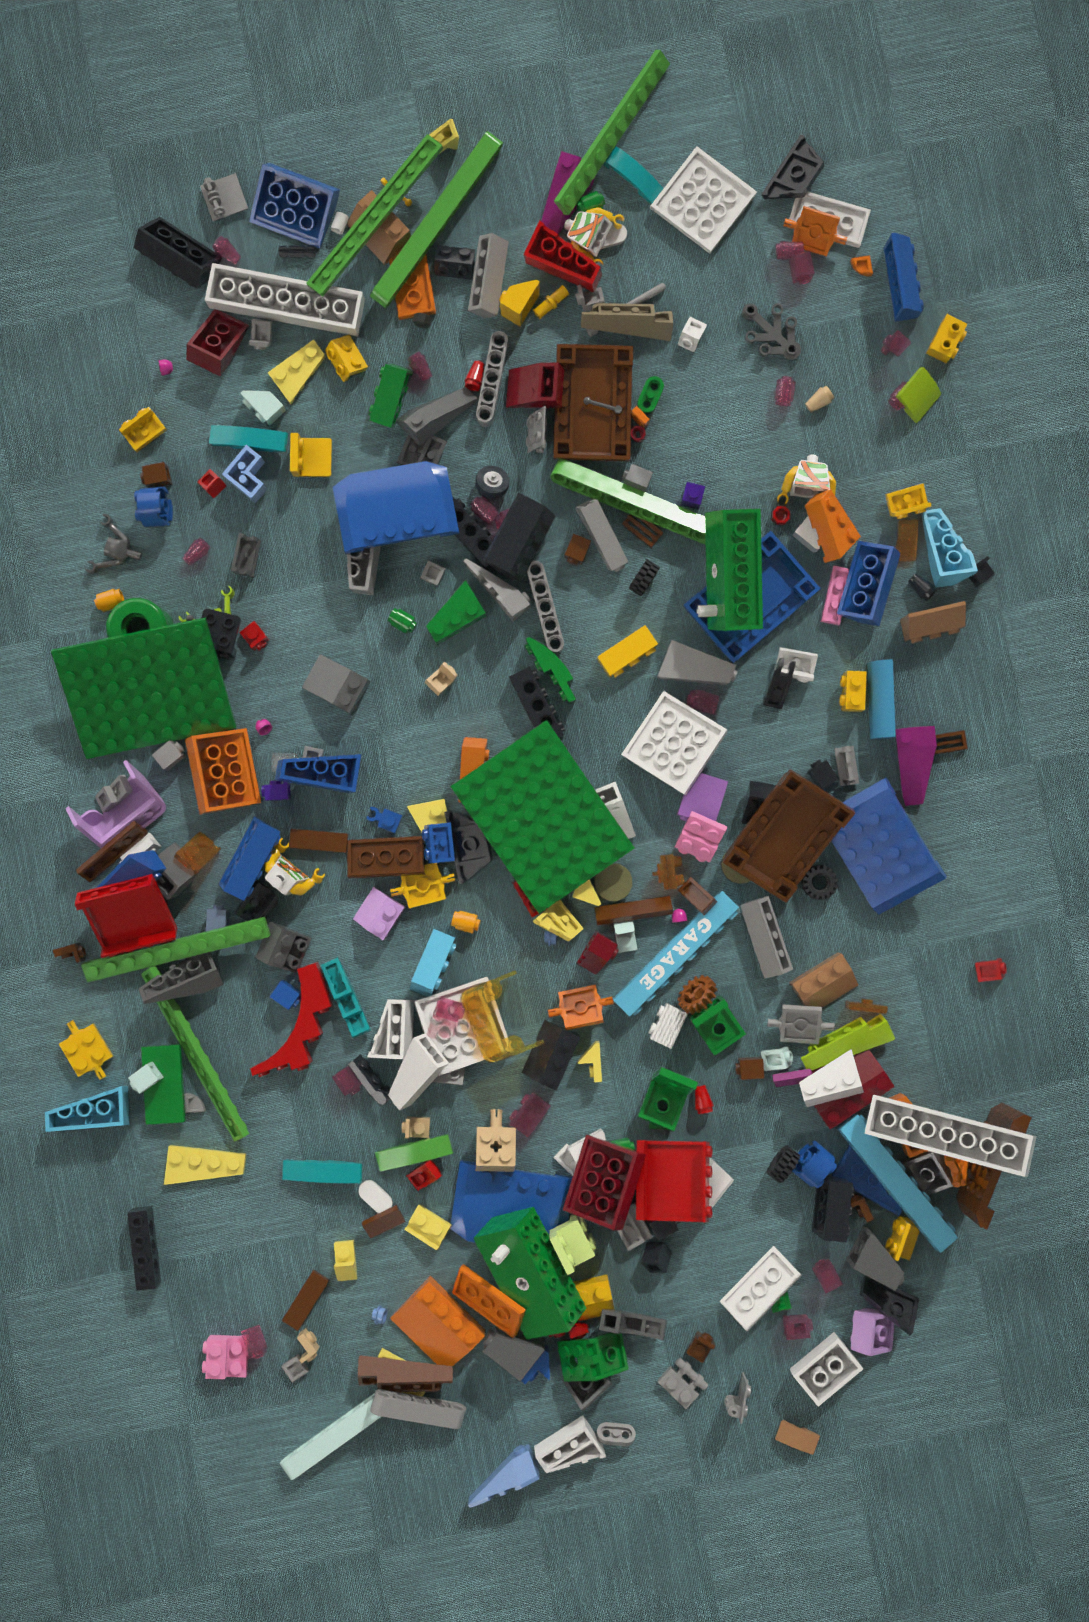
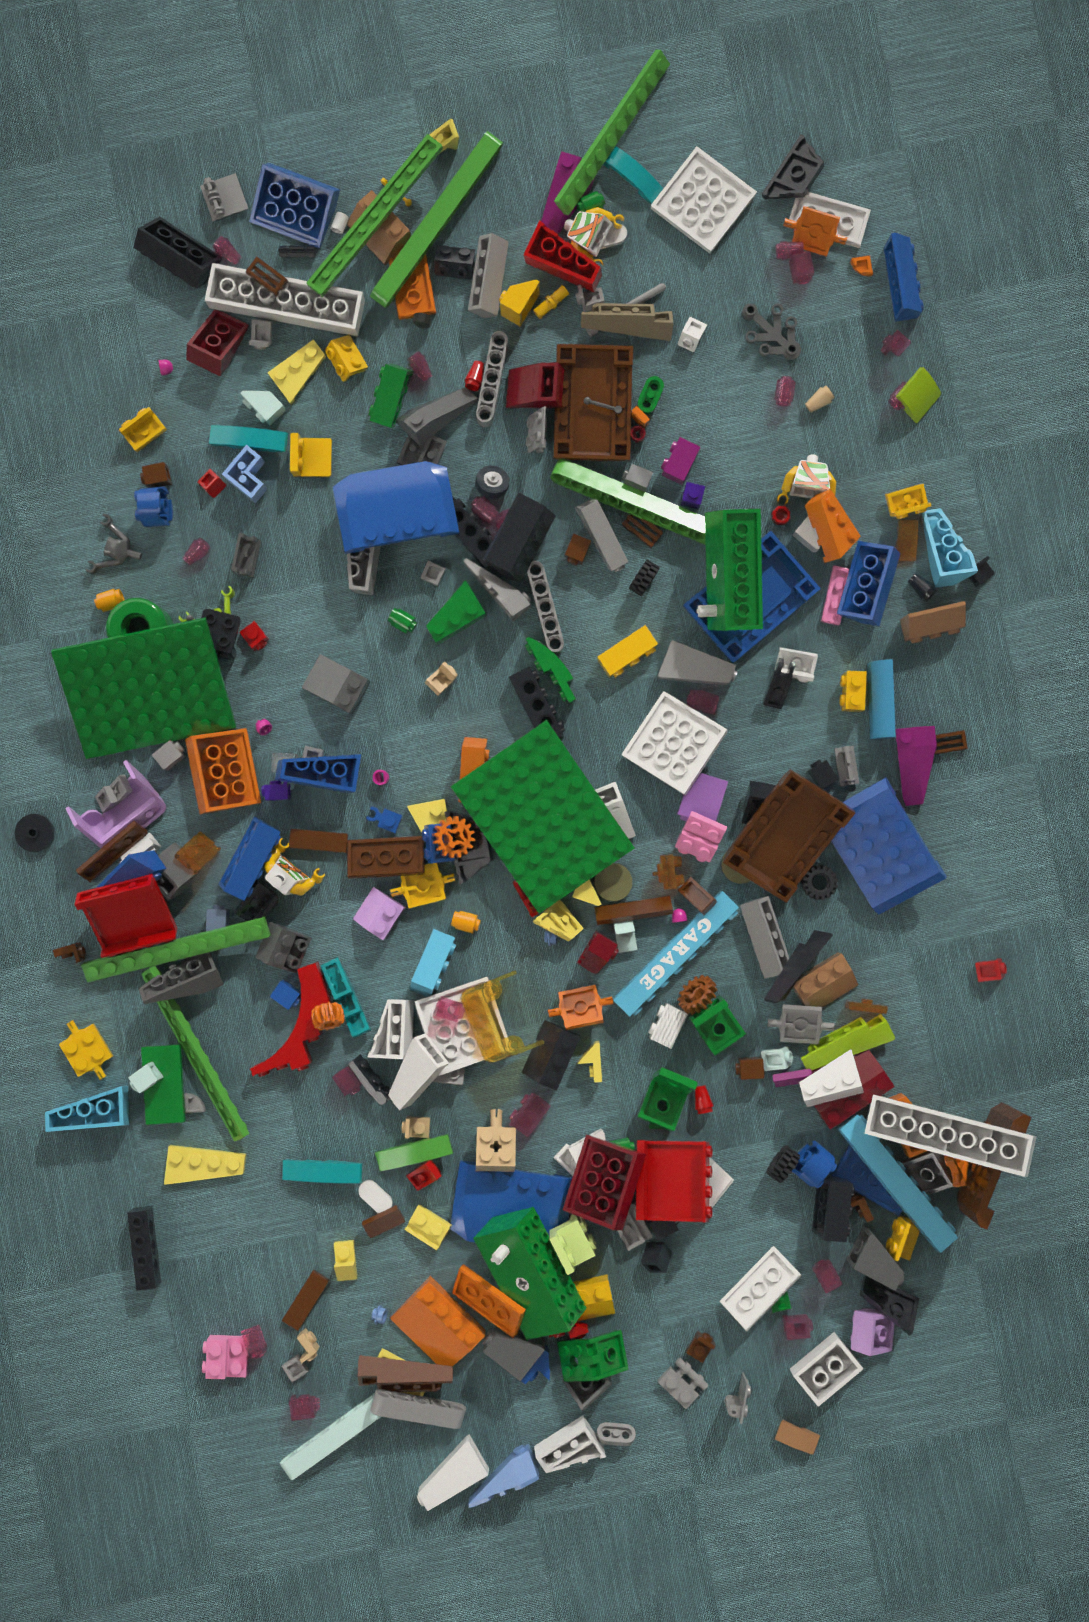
dark grey arch [599,1309,667,1340] -> none
yellow brick [926,314,967,363] -> none
none -> black plate [15,814,54,852]
none -> reddish brown tile [245,256,288,296]
none -> clear pink brick [289,1394,320,1421]
none -> orange gear [311,1002,345,1030]
none -> dark pink hinge [373,770,389,785]
none -> white slope [417,1434,489,1511]
none -> orange gear [432,816,475,858]
none -> magenta brick [661,437,700,485]
none -> black wedge [764,930,833,1003]

